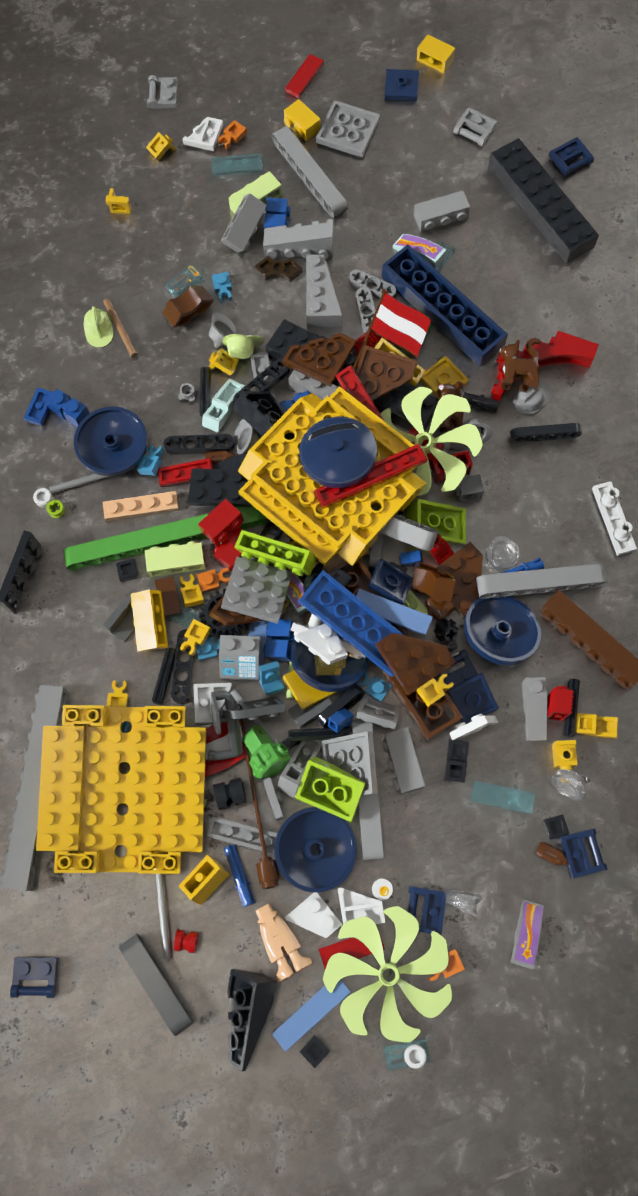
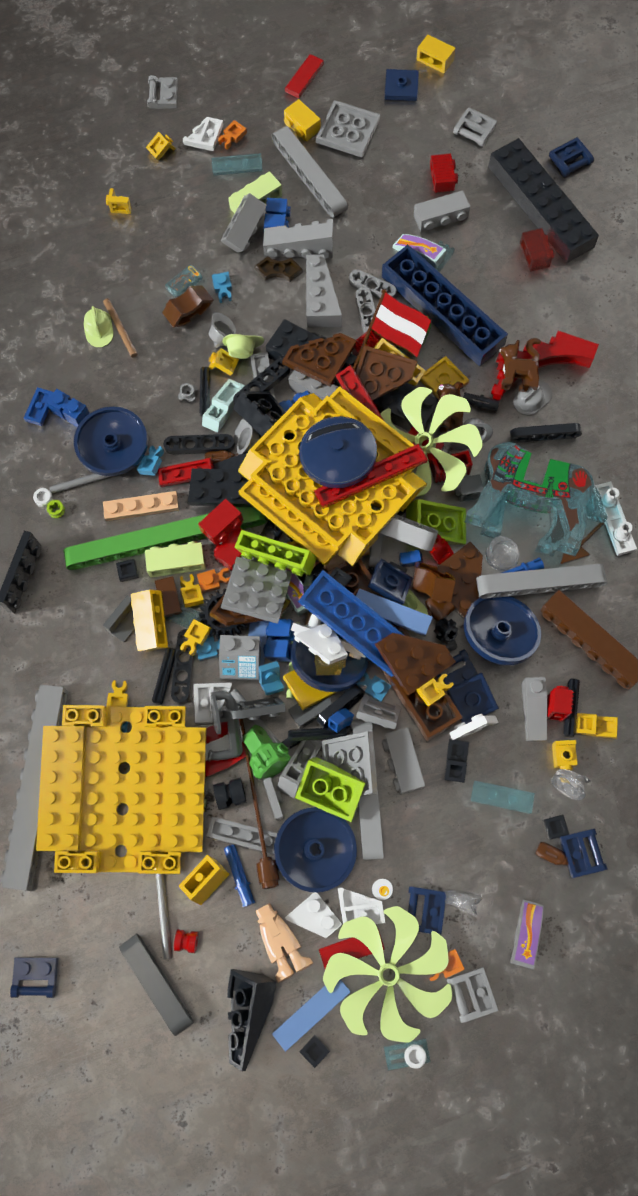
none -> red brick [430,153,458,193]
none -> light grey plate [447,967,499,1023]
none -> clear light blue animal [465,442,608,557]
none -> clear red brick [520,228,554,272]
none -> reddish brown piece [561,521,604,564]

